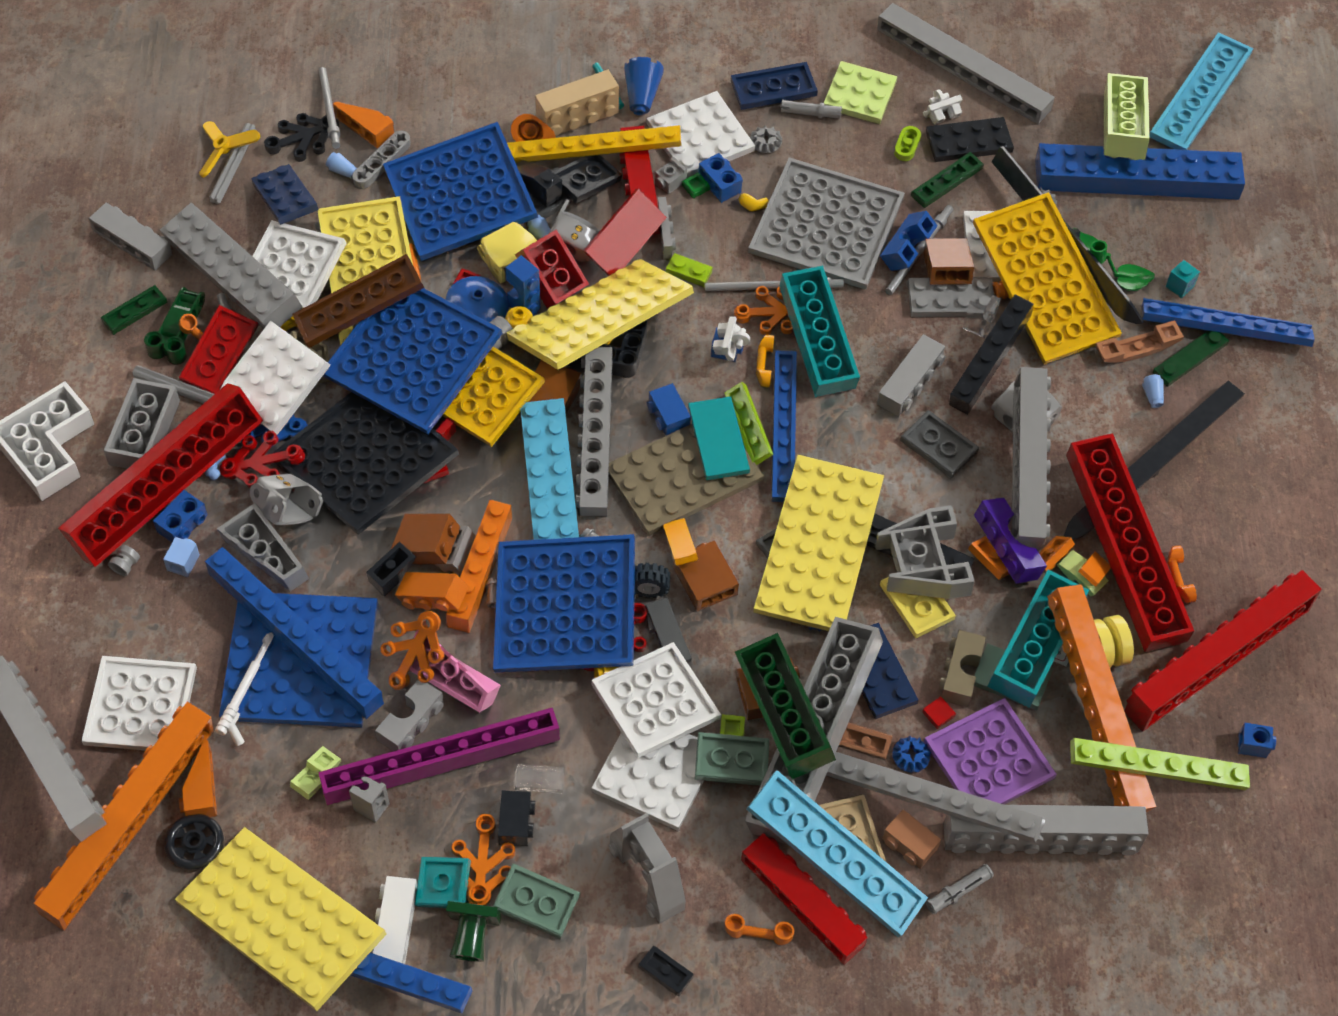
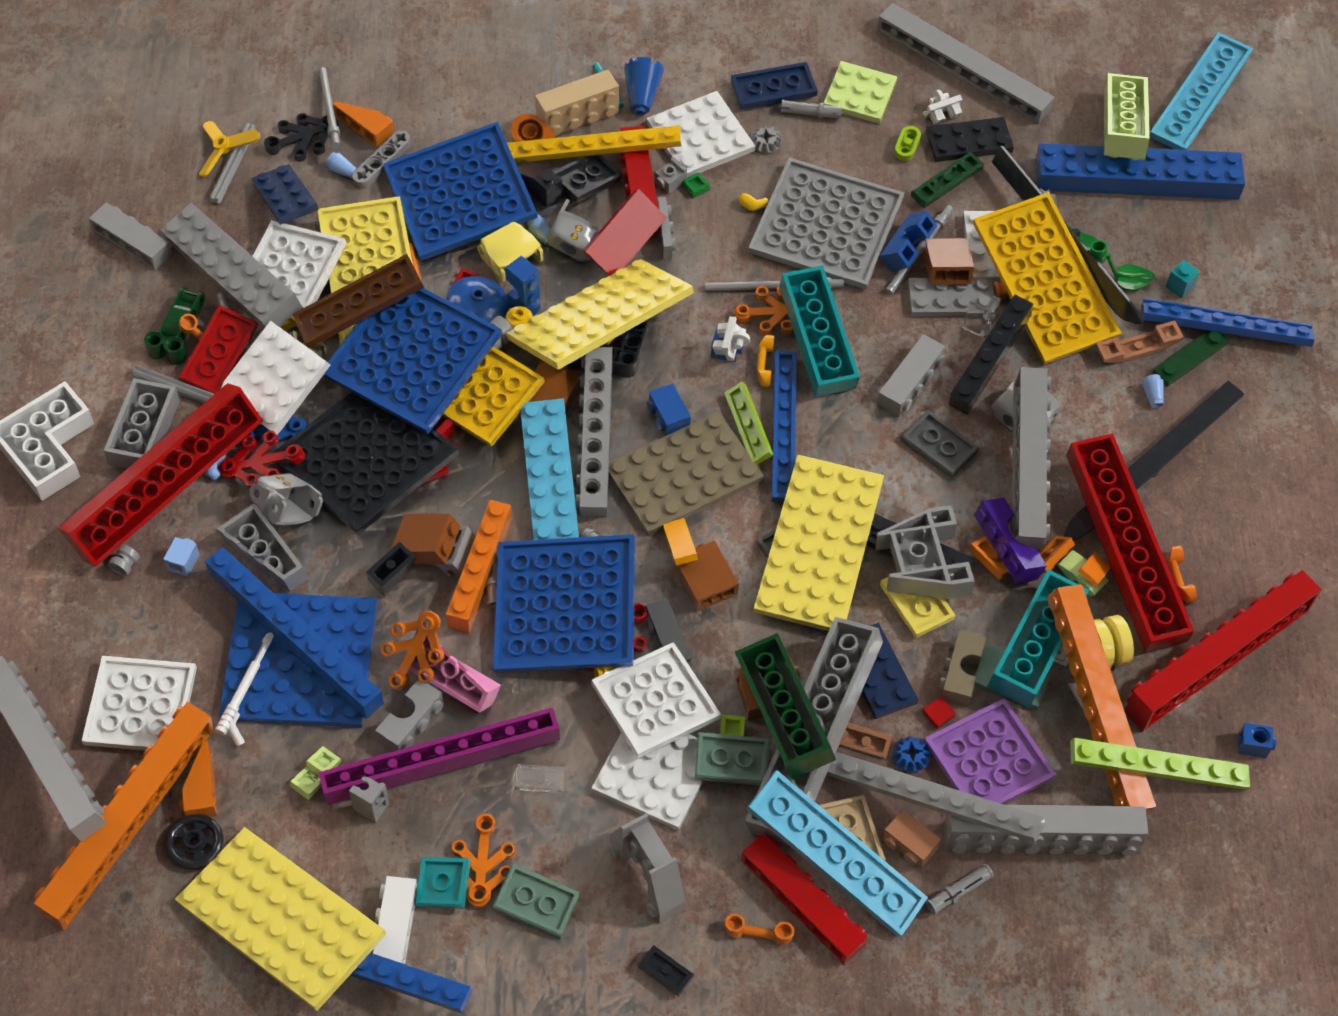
dark green tile [101,285,168,335] -> none
blue brick [153,490,208,542] -> none
orange brick [395,572,469,611] -> none
dark green plant [446,901,501,962] -> none
black brick [498,790,536,846] -> none
red brick [514,229,589,309] -> none
black wheel [634,563,670,598] -> none
lime plate [666,253,713,287] -> none
teal tile [688,396,750,480] -> none
blue brick [698,153,743,203] -> none

